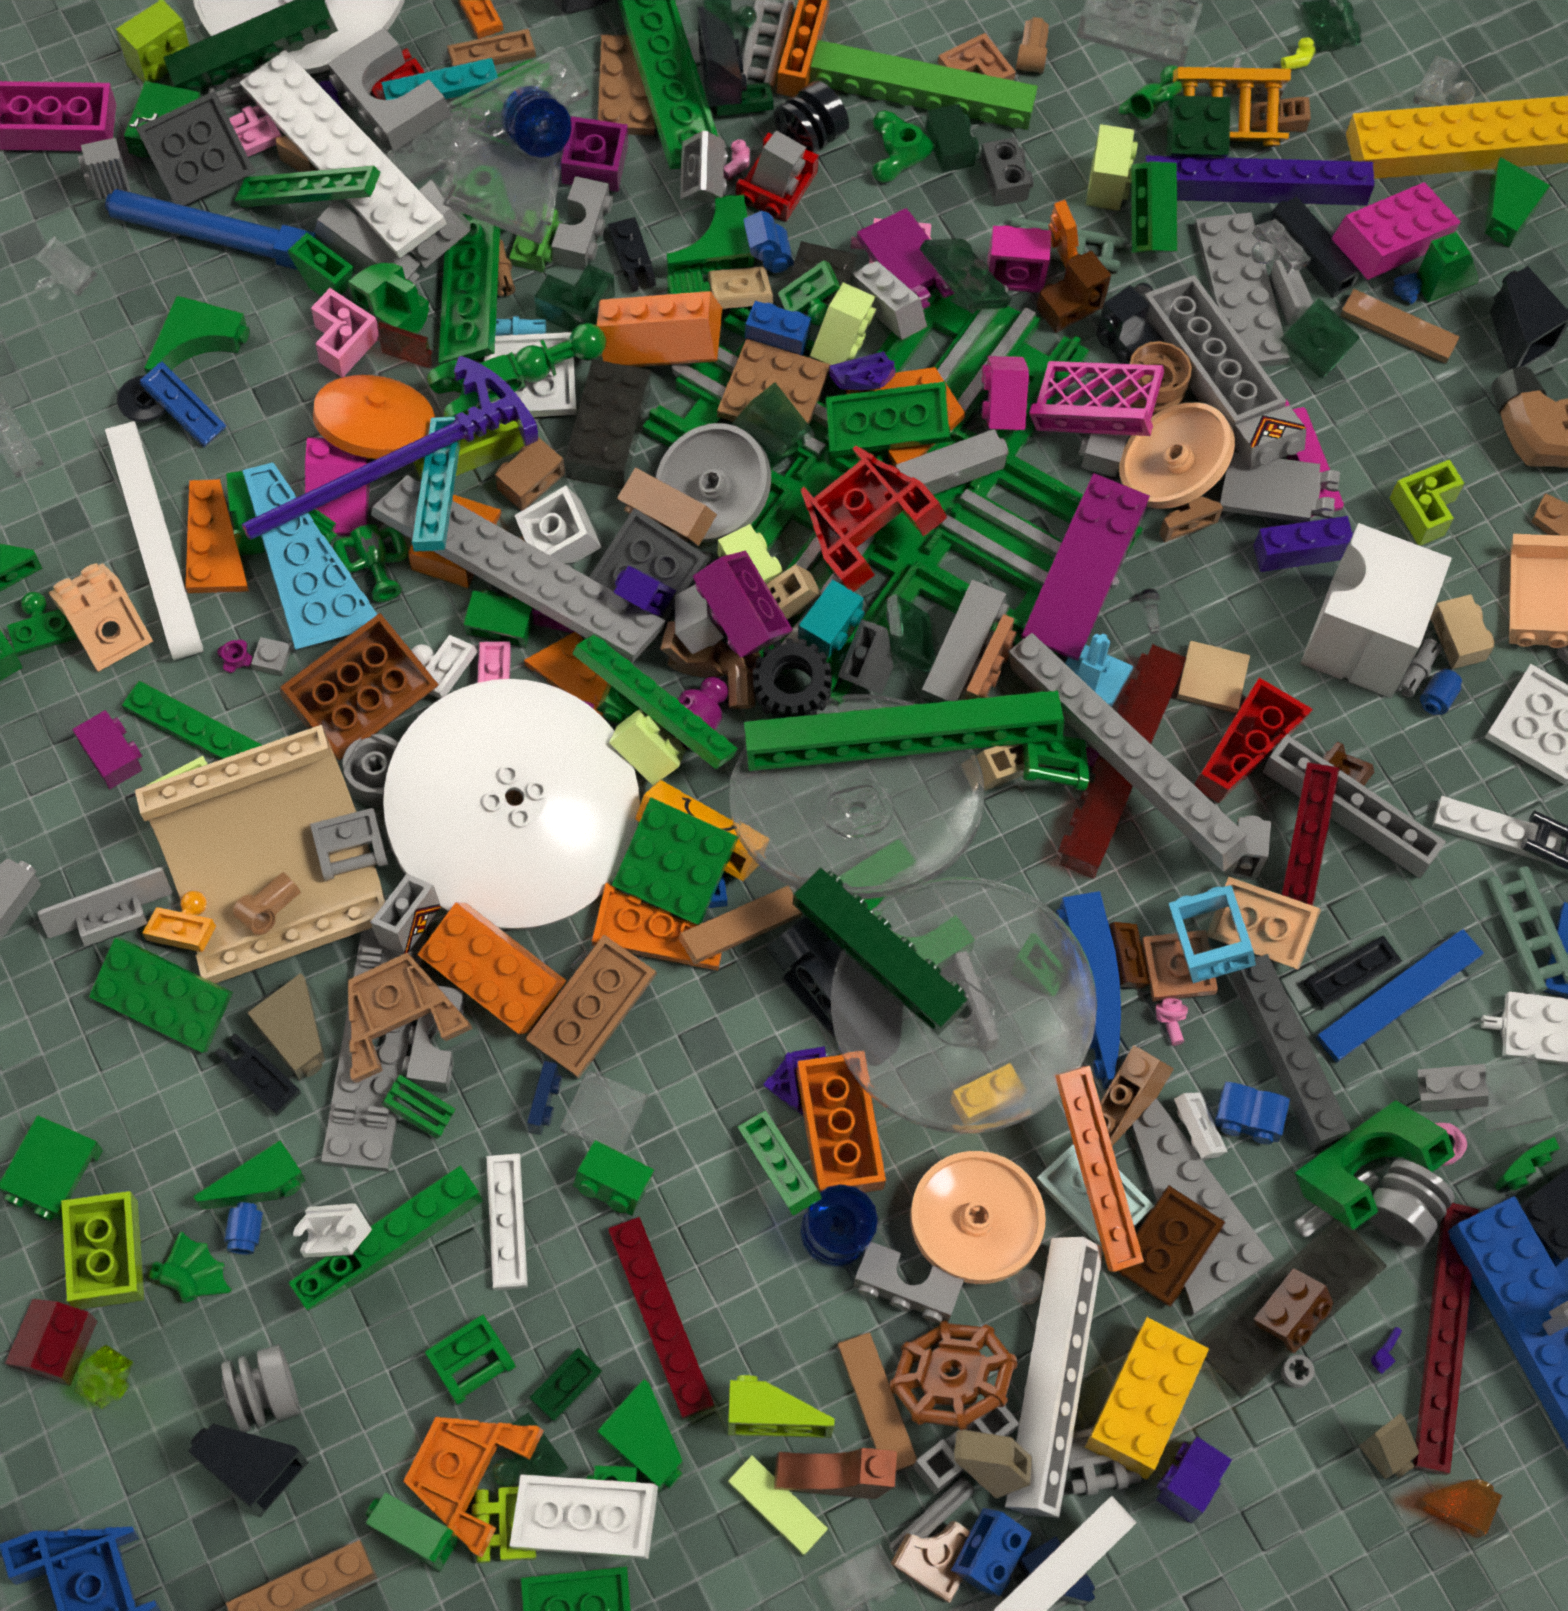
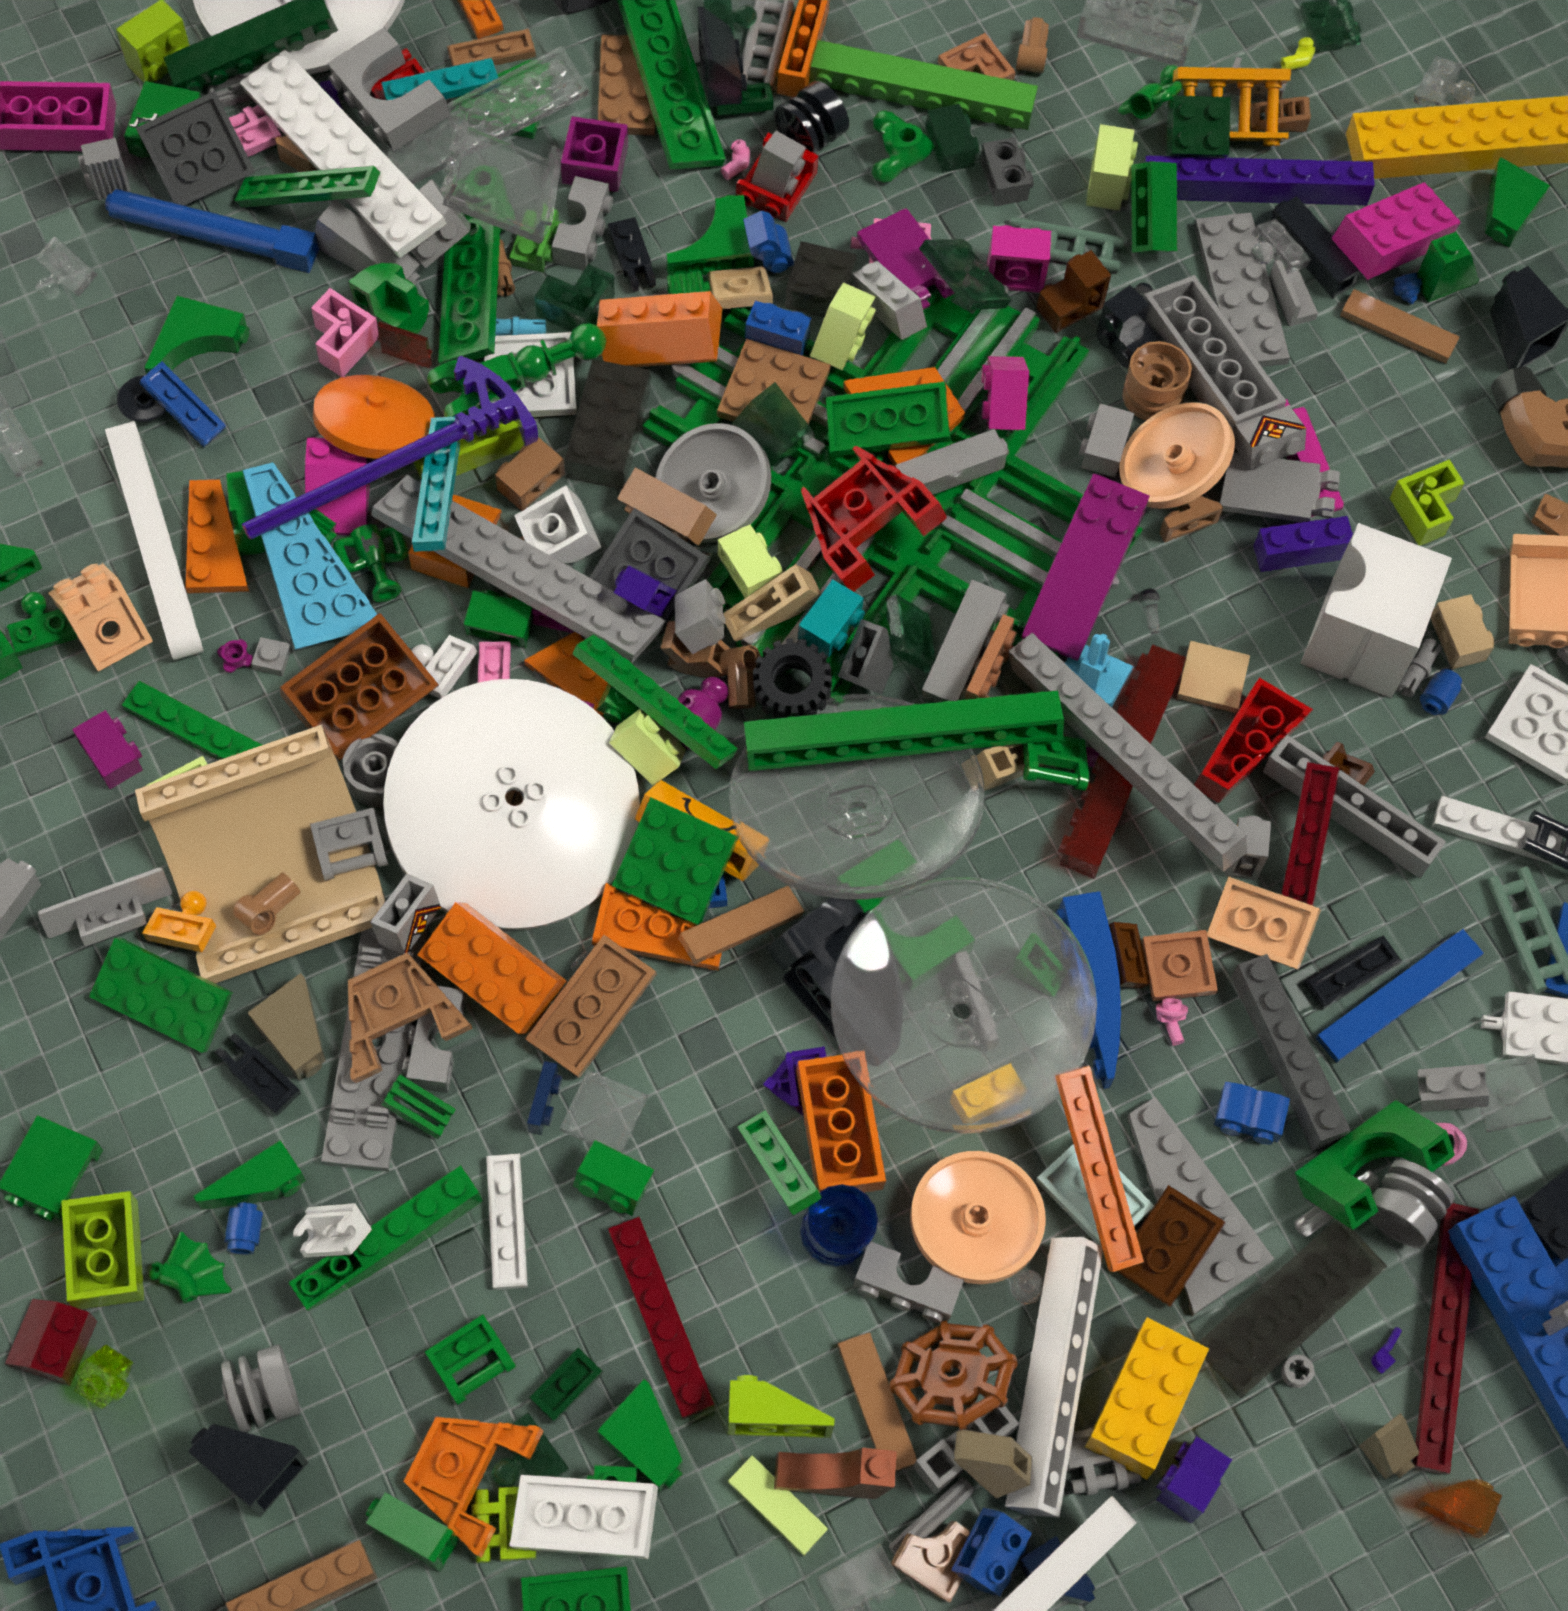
green slope [288,233,353,297] -> none
clear blue wheel [501,85,572,158] -> none
light grey slope [680,131,727,203] -> none
magenta brick [692,550,793,658] -> none
green plate [778,260,841,326] -> none
dark green brick [792,867,968,1036] -> none
dark purple slope [829,351,896,390] -> none
dark pink fence [1029,361,1164,436] -> none
orange wing [1048,199,1079,268] -> none
medium nougat slope [1100,1045,1174,1146] -> none
medium azure window [1169,885,1256,983] -> none
white plate [1174,1093,1228,1159] -> none
reddish brown bracket [1254,1268,1333,1354] -> none
clear green plate [1280,297,1361,379] -> none
green slope [1495,1137,1560,1191] -> none

